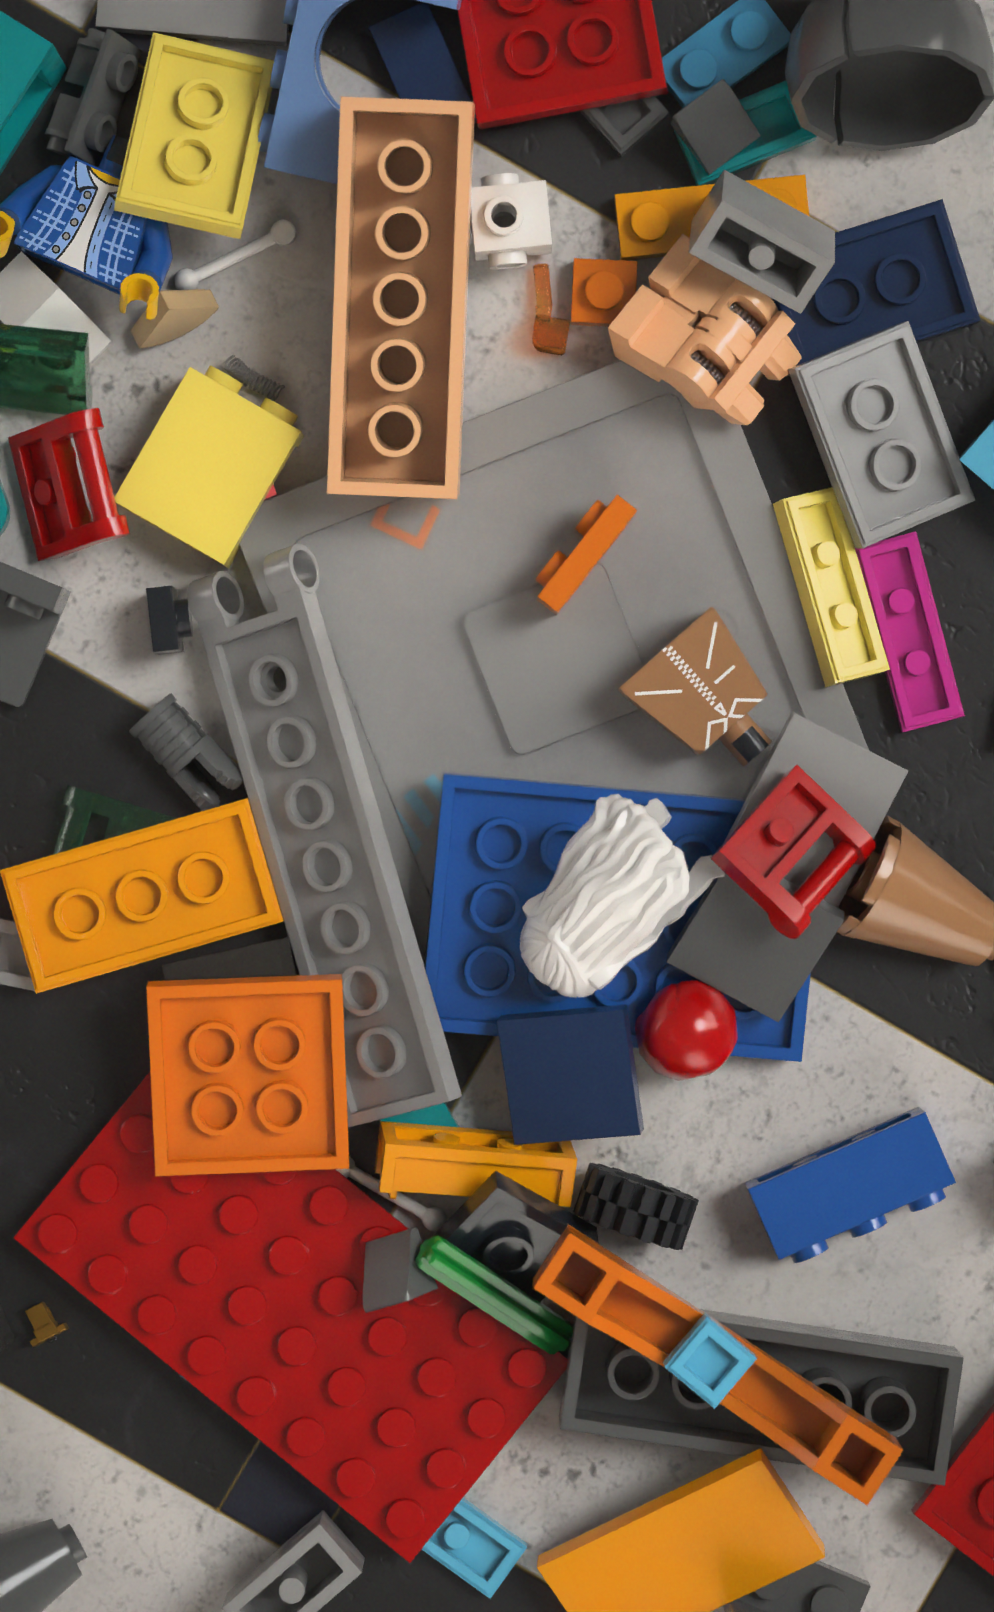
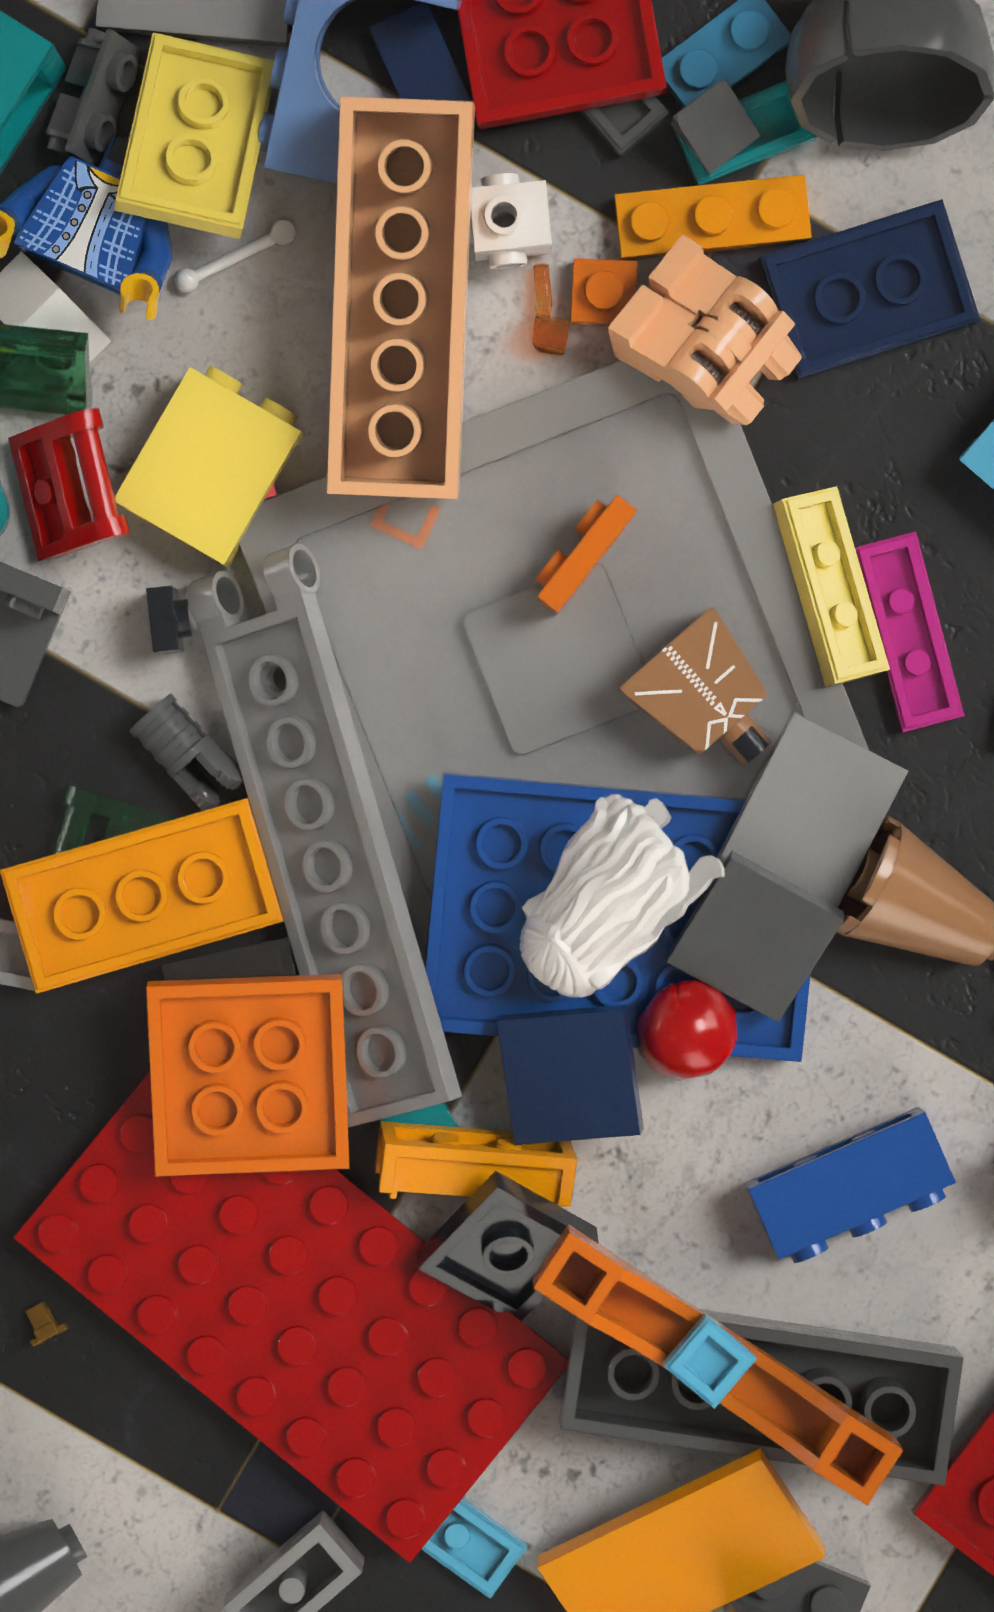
tan tile [130,289,219,348] -> none
light grey leg [224,355,285,401] -> none
white hinge [336,1156,447,1232] -> none
dark grey slope [363,1227,438,1313] -> none
green axle [416,1236,573,1354] -> none
black tyre [573,1163,699,1250] -> none
light grey brick [689,170,835,314] -> none
red plate [710,765,876,939] -> none
light grey tile [788,321,975,548] -> none

